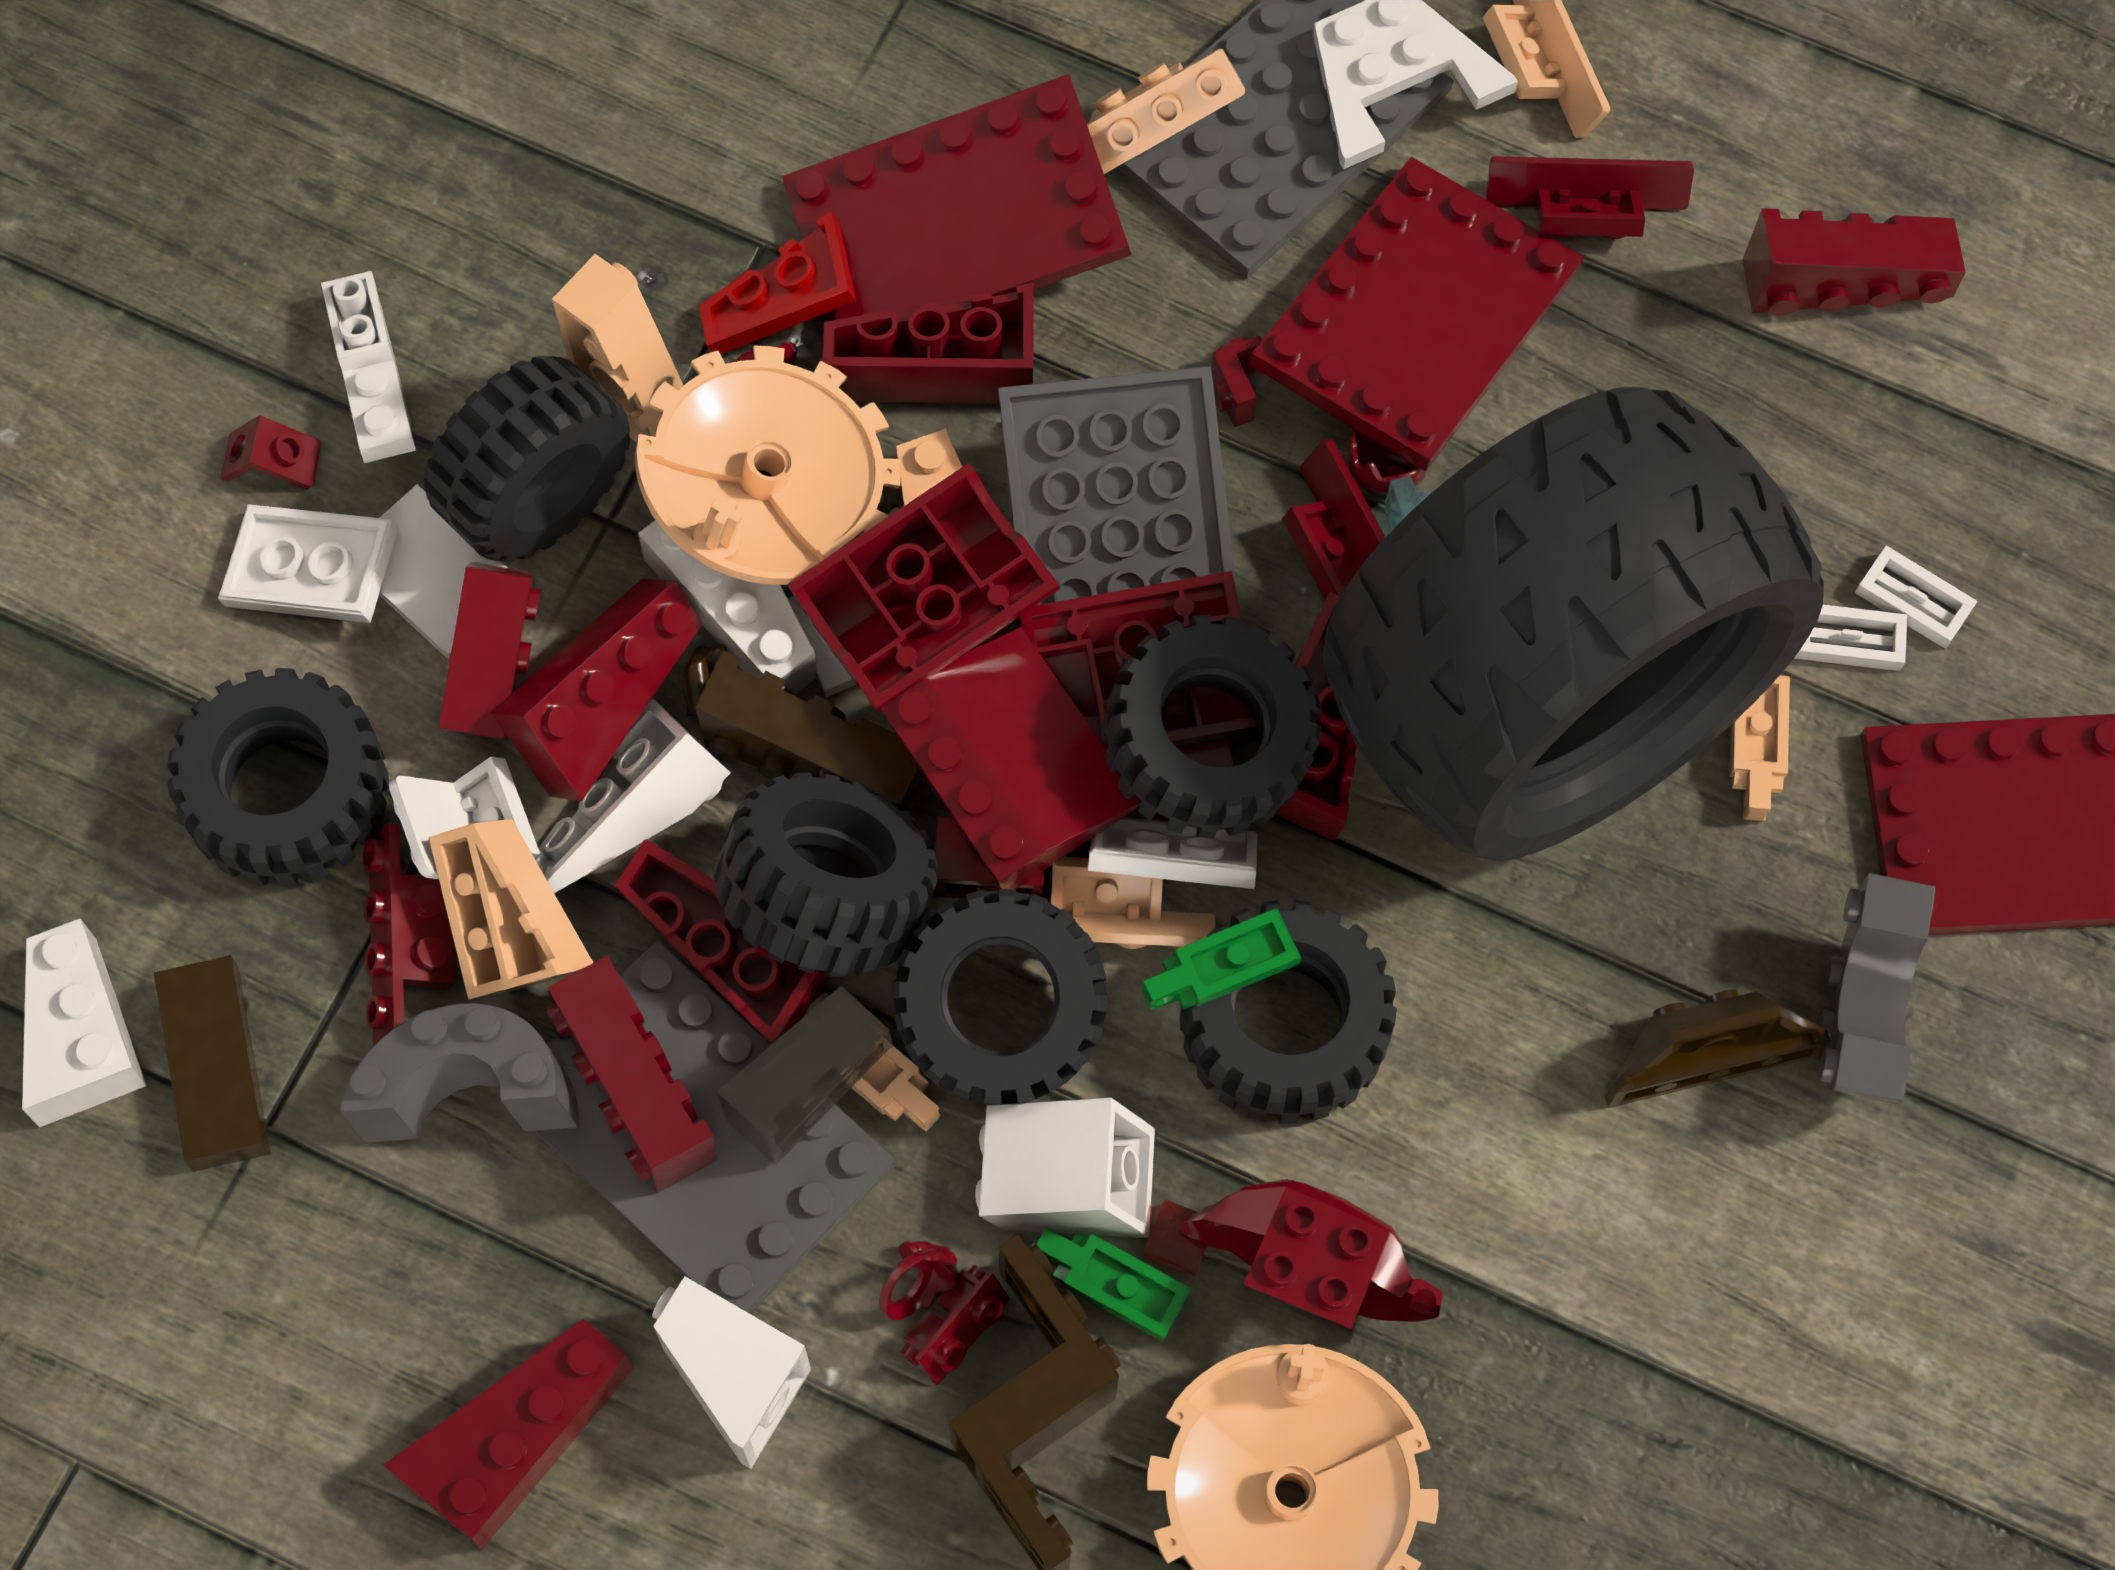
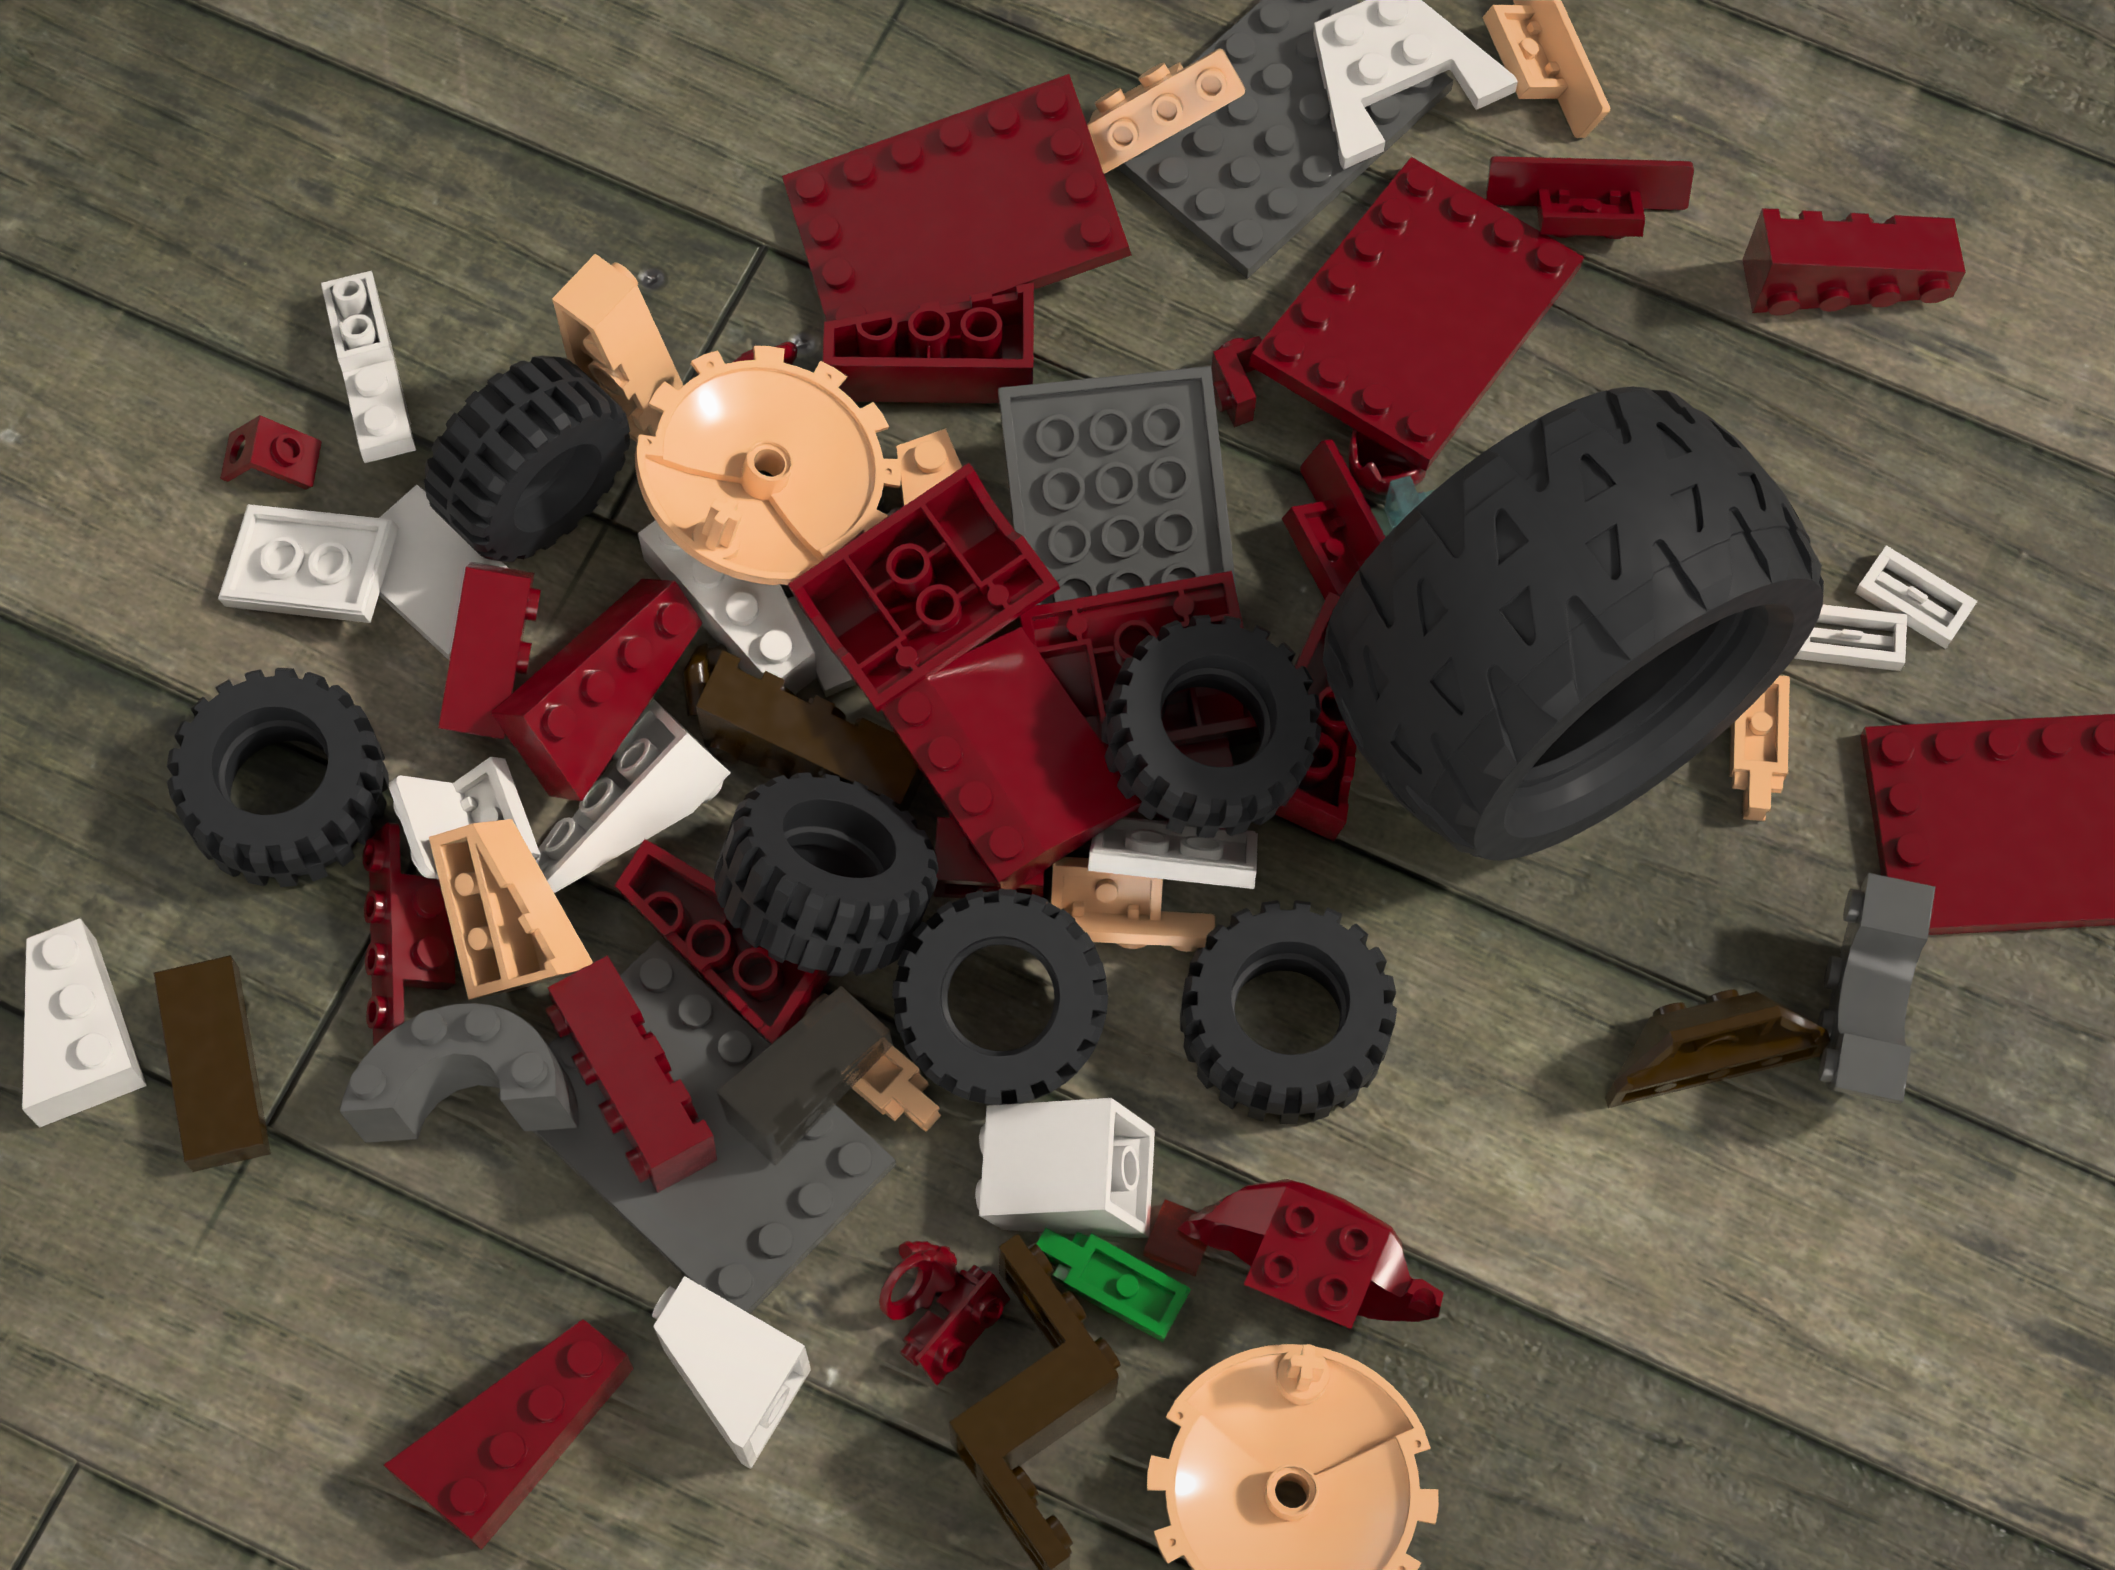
red wing [699,211,856,355] -> none
green hinge [1141,909,1301,1011] -> none

